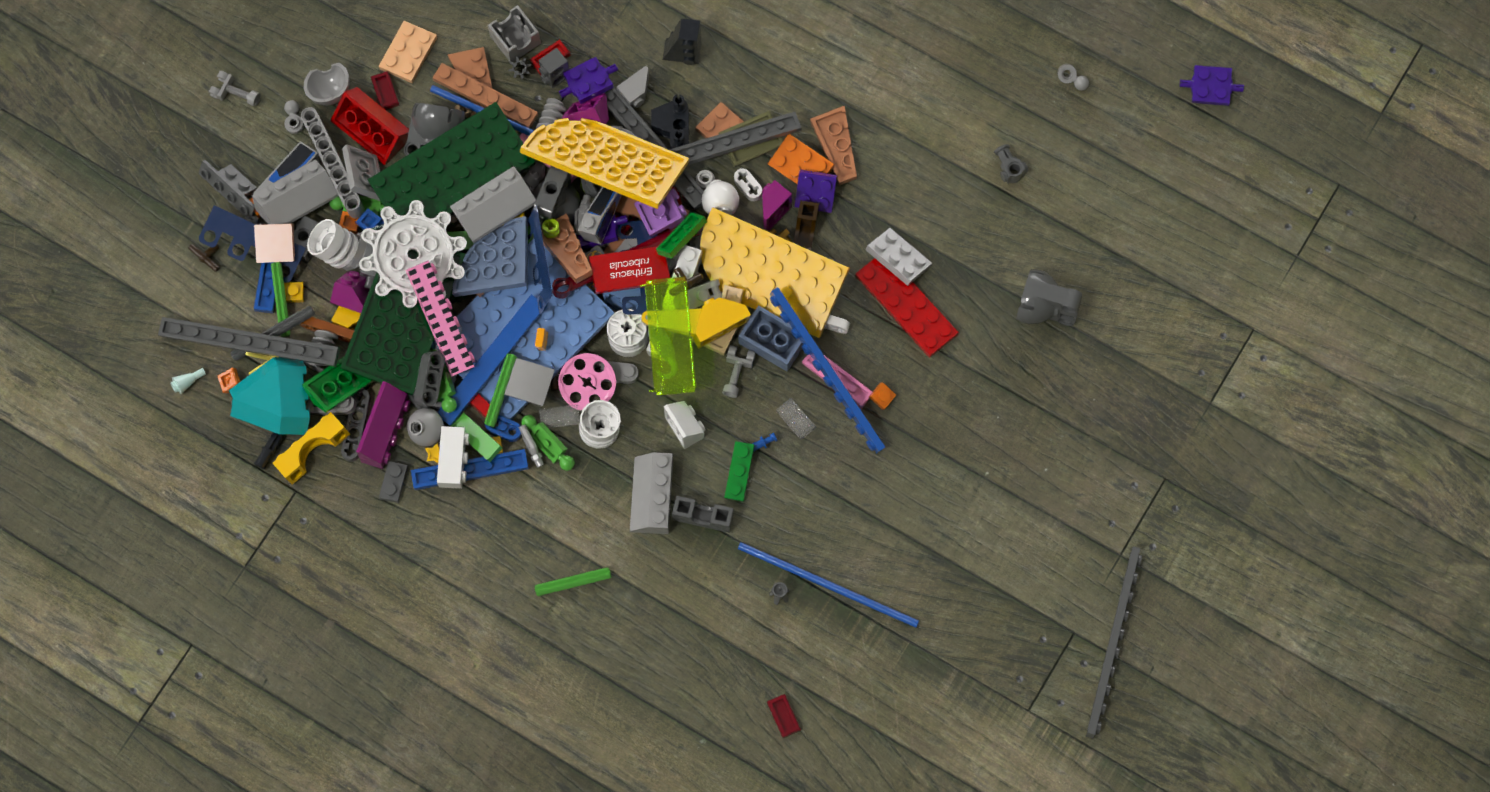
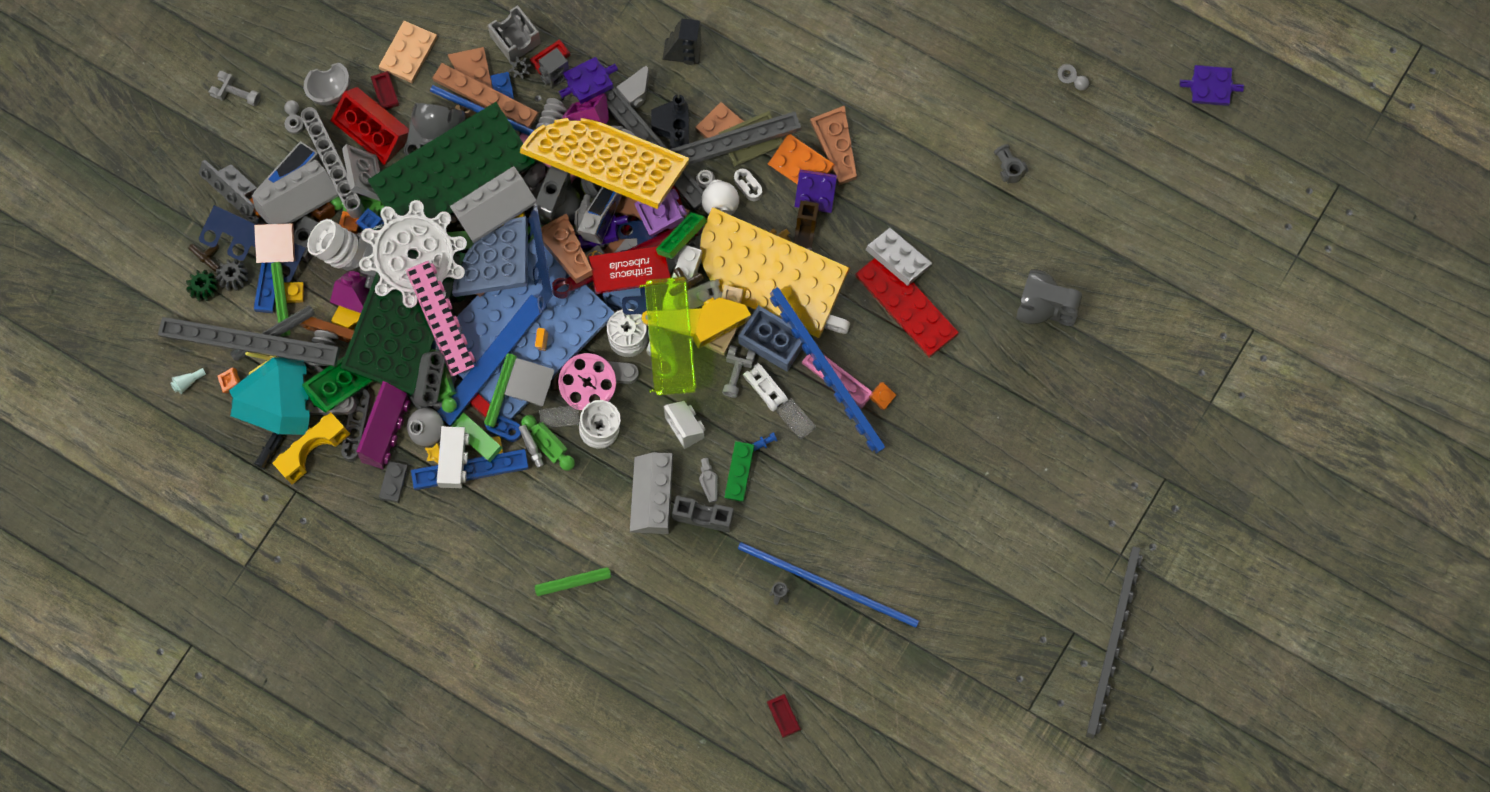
lime bush [542,219,560,238] -> none
magenta slope [762,180,792,231] -> none
none -> dark green gear [186,269,218,302]
none -> dark grey gear [216,259,248,291]
none -> reddish brown slope [309,202,336,223]
none -> blue plate [490,72,514,100]
none -> light grey piece [699,458,718,503]
none -> white plate [743,363,788,412]

